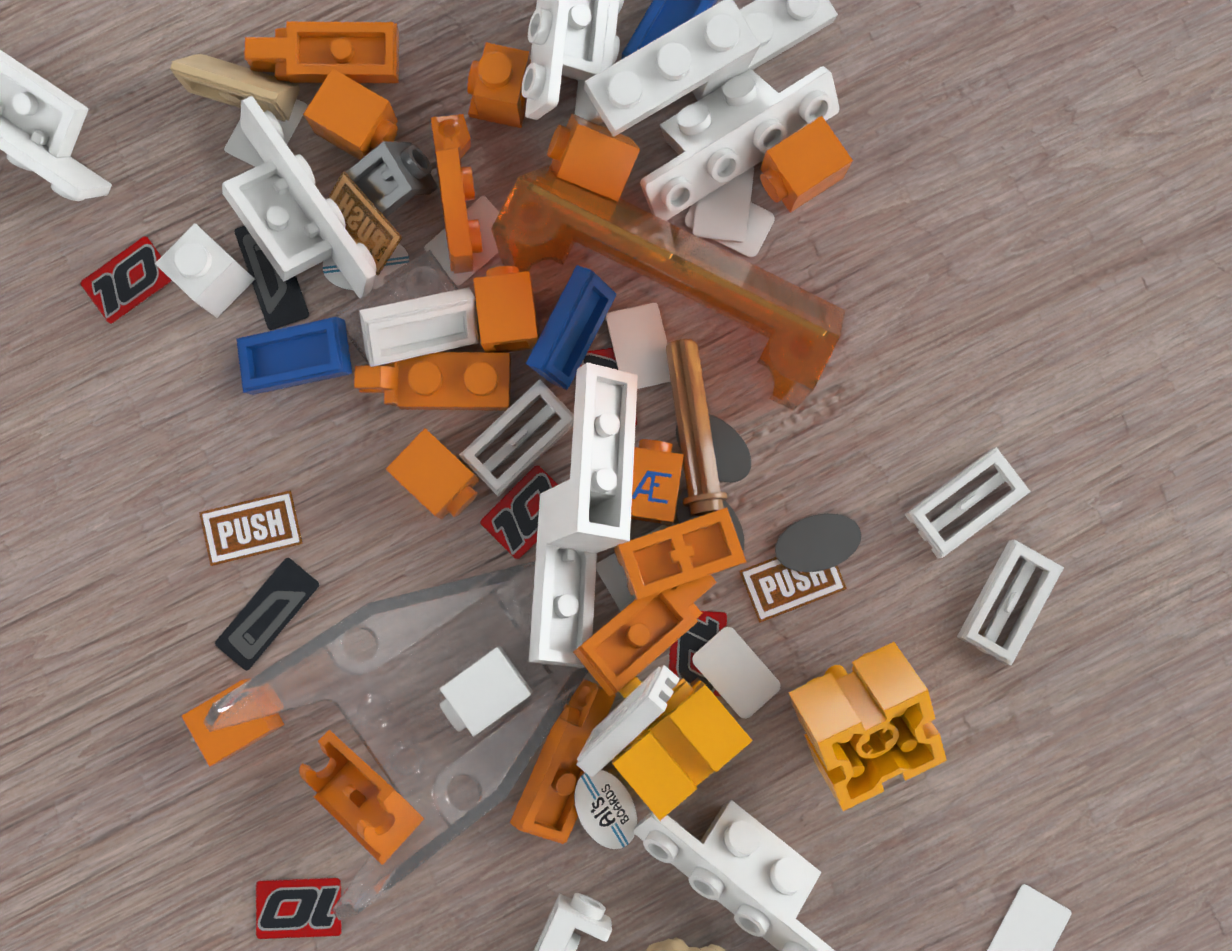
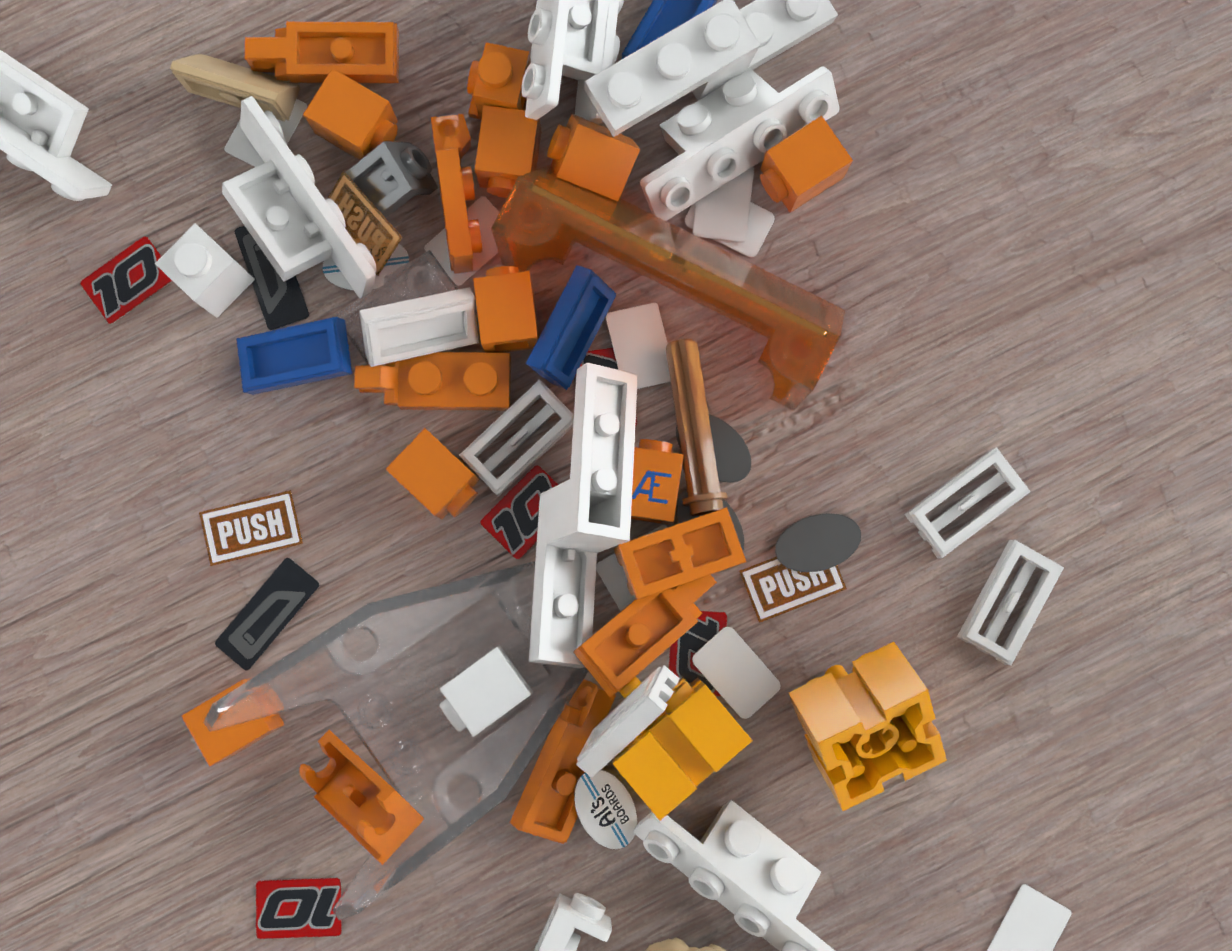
none -> orange brick [474,105,542,198]

